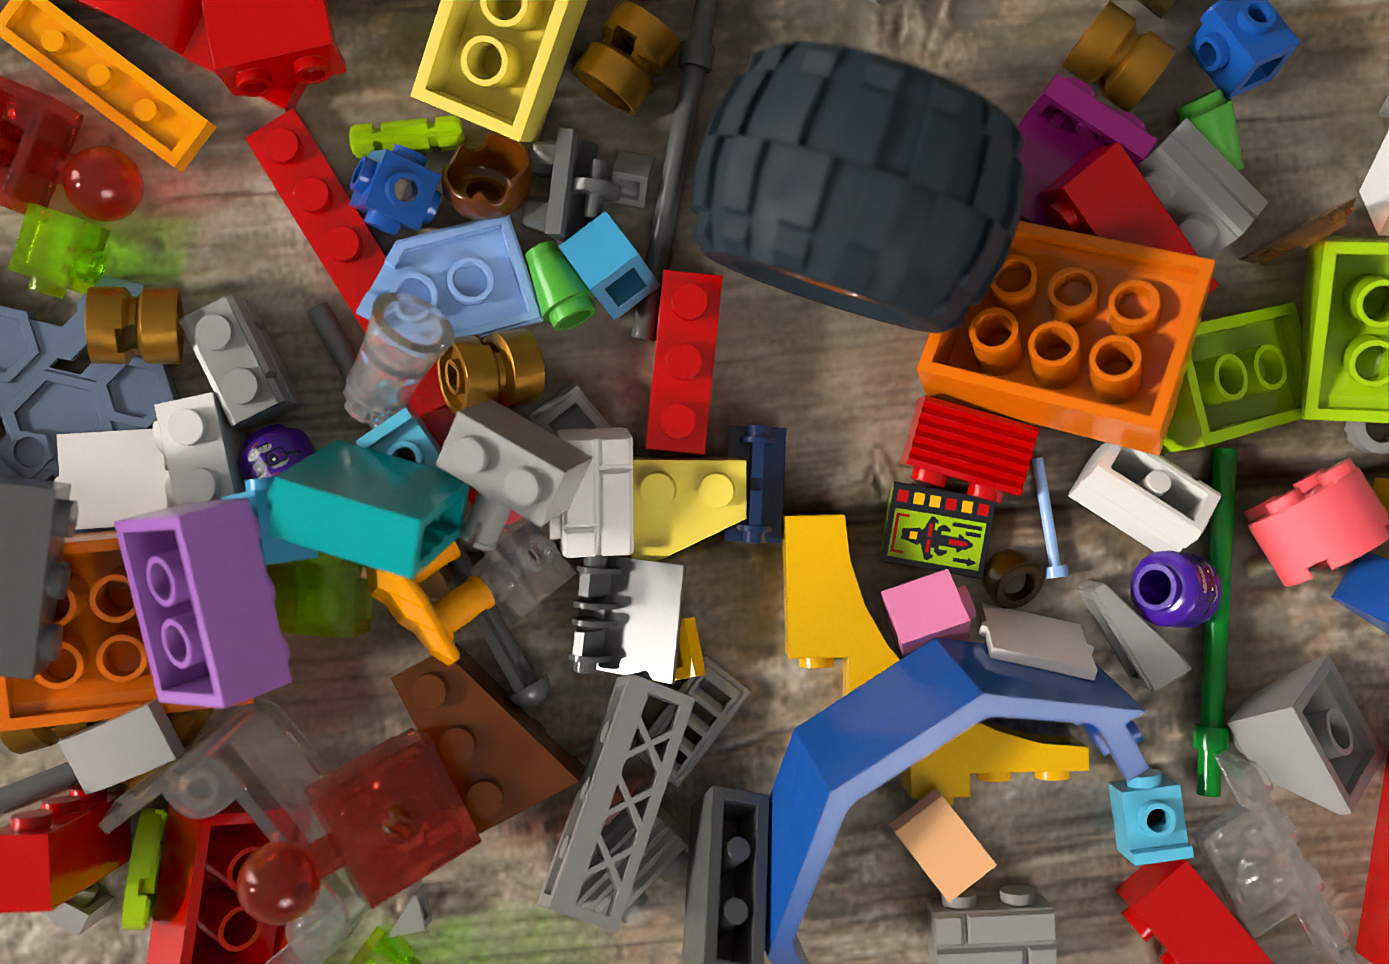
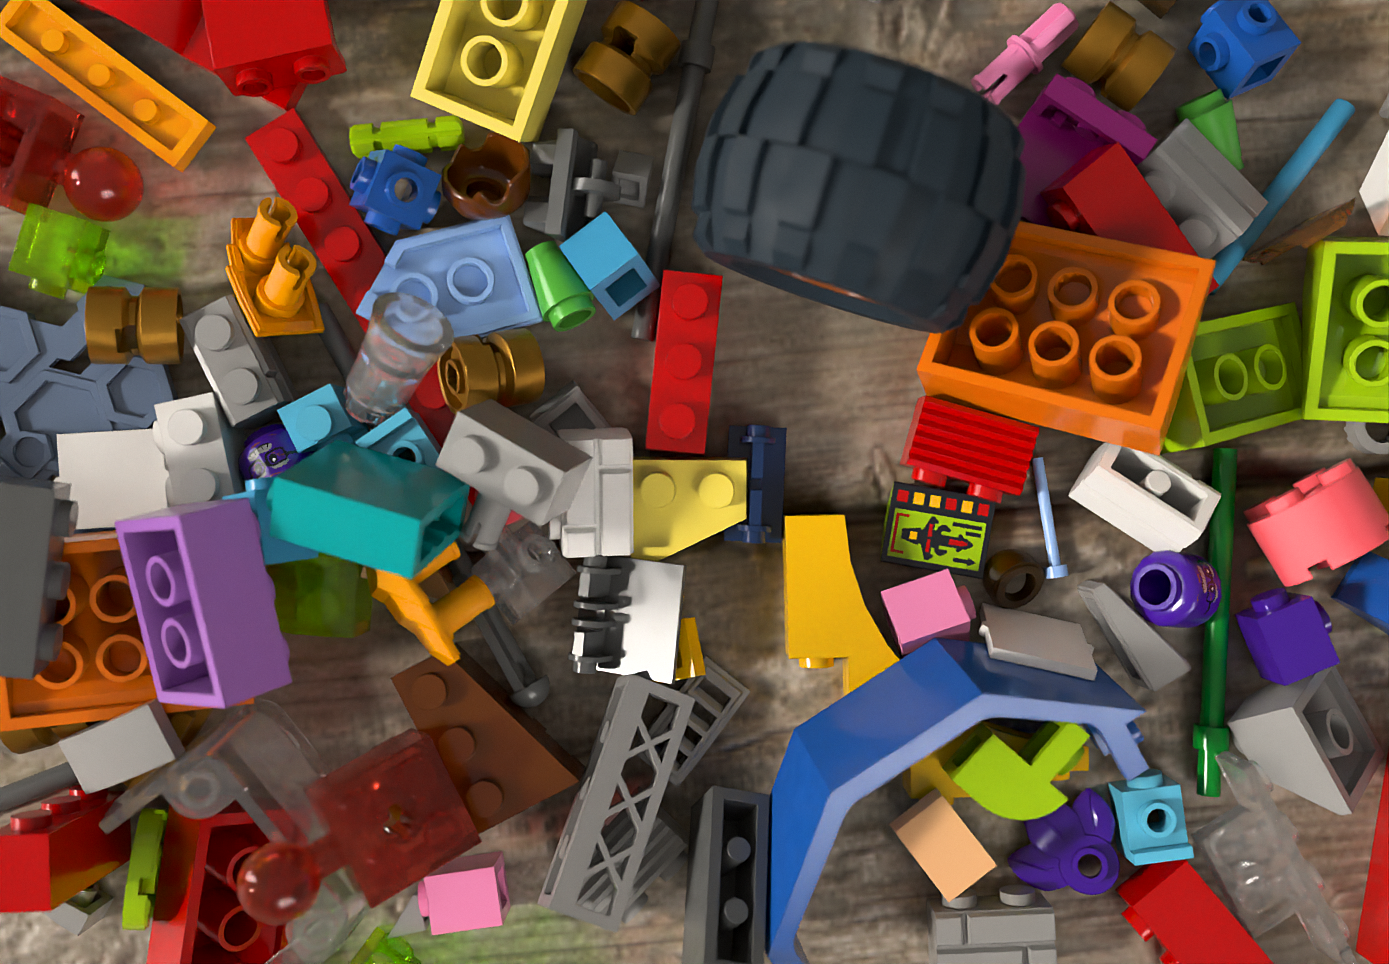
none -> light orange connector [225,197,325,337]
none -> medium azure brick [277,383,370,453]
none -> bright pink brick [418,851,511,935]
none -> lime brick [942,720,1090,820]
none -> bright pink axle [971,2,1079,106]
none -> dark purple plate [1007,788,1120,895]
none -> dark azure bar [1209,99,1356,296]
none -> dark purple brick [1234,588,1340,686]

